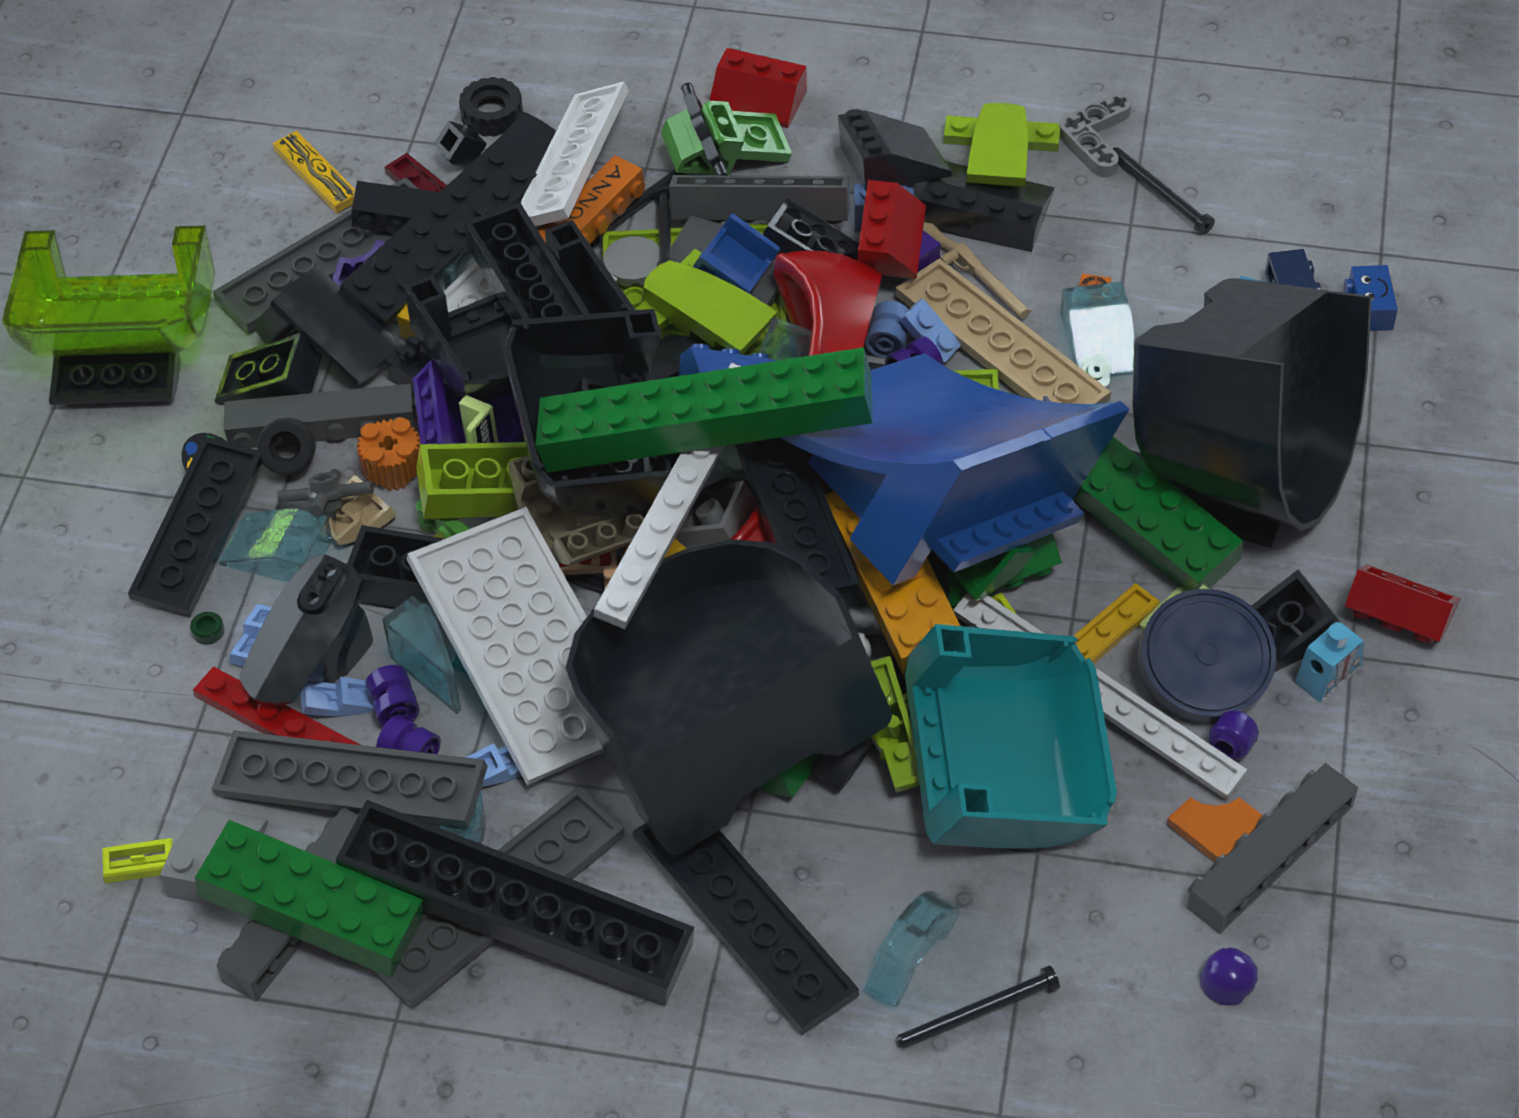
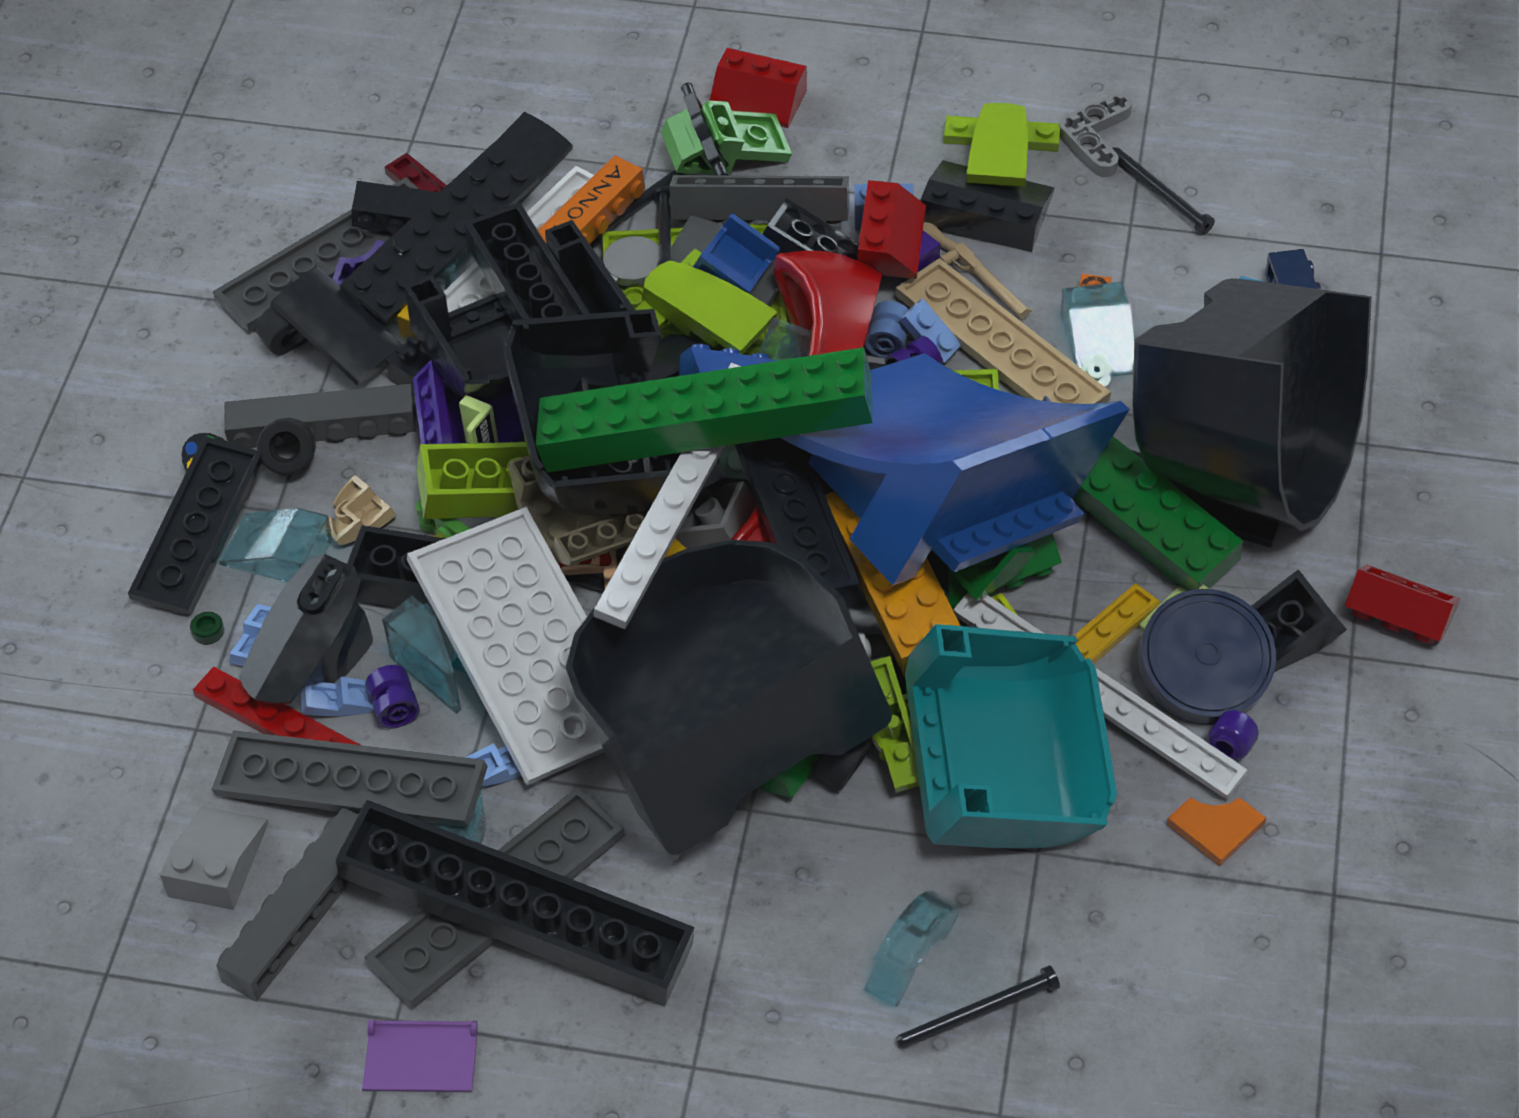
clear neon green slope [2,225,215,357] -> none
black slope [49,346,181,405] -> none
neon yellow tile [102,838,174,884] -> none
green brick [195,820,423,977] -> none
black slope [214,333,322,405] -> none
yellow tile [272,130,355,213] -> none
dark grey bar [277,469,374,517] -> none
orange brick [357,417,421,491] -> none
dark purple wheel [376,715,441,754] -> none
black brick [434,121,487,166] -> none
black tyre [459,77,523,137] -> none
white plate [521,82,629,228] -> none
black plate [633,823,859,1035] -> none
black slope [838,109,952,191] -> none
dark grey brick [1187,763,1358,934] -> none
dark purple hair [1200,947,1258,1005] -> none
medium azure torso [1295,622,1364,703] -> none
blue brick [1344,265,1398,331] -> none
none -> medium lavender piece [362,1020,478,1092]

